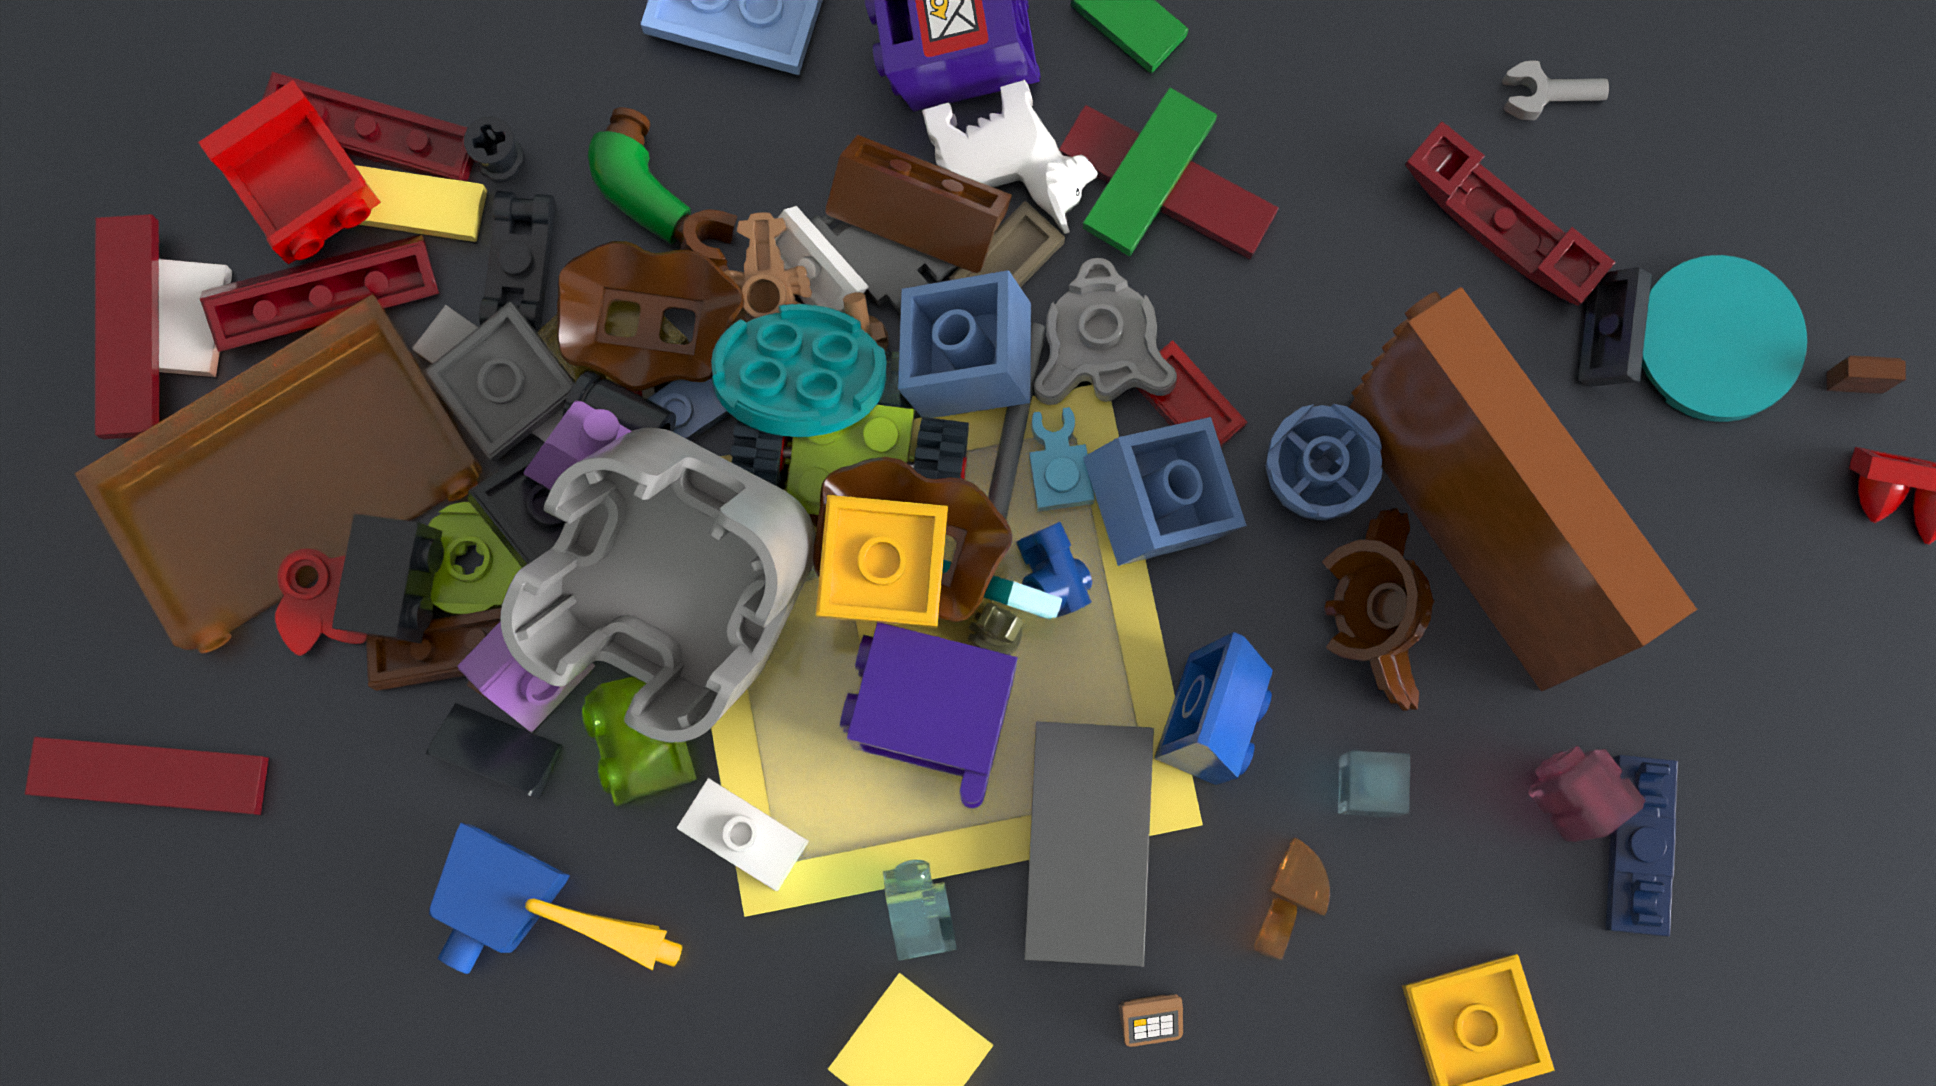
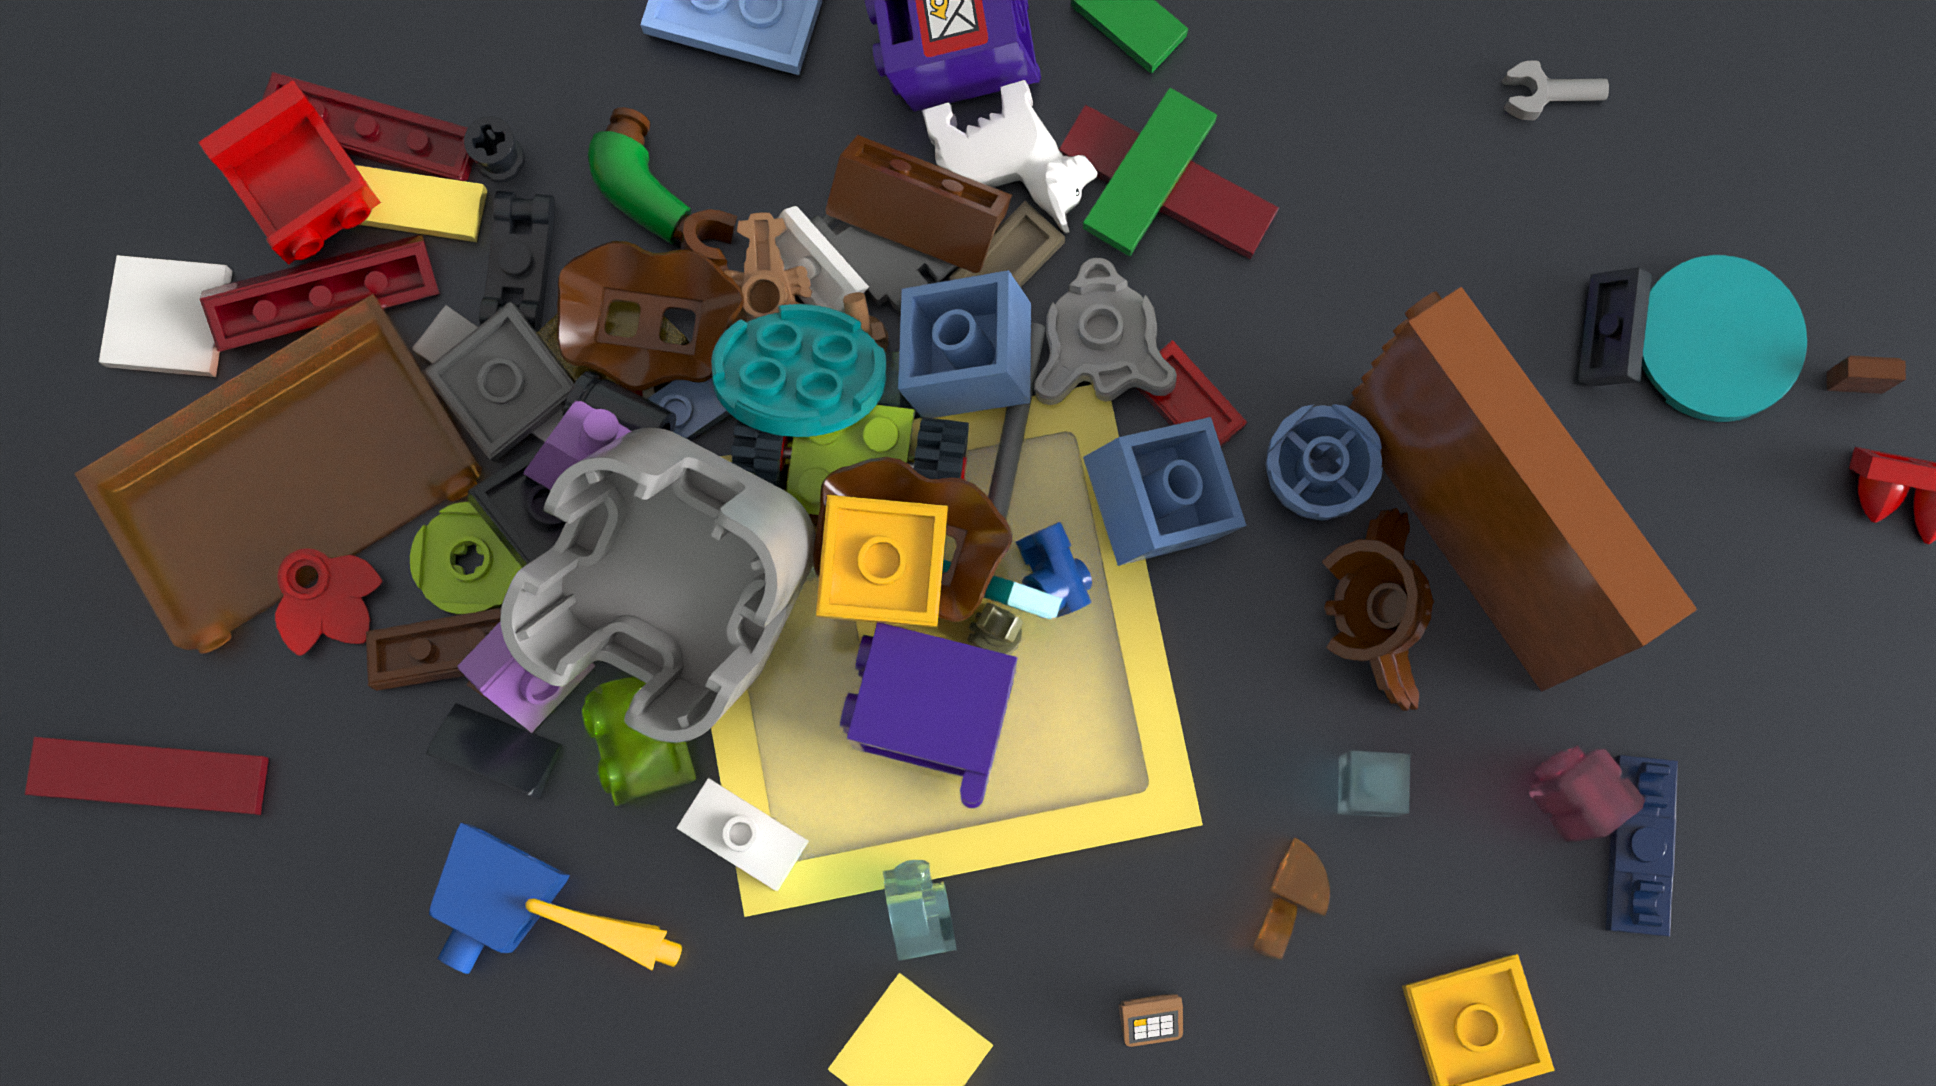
dark red tile [95,214,159,440] -> none
black brick [332,513,444,644] -> none
dark grey tile [1024,721,1154,966] -> none
medium azure plate [1029,407,1095,512] -> none
blue slope [1154,632,1273,785] -> none
dark red slope [1405,121,1616,306] -> none

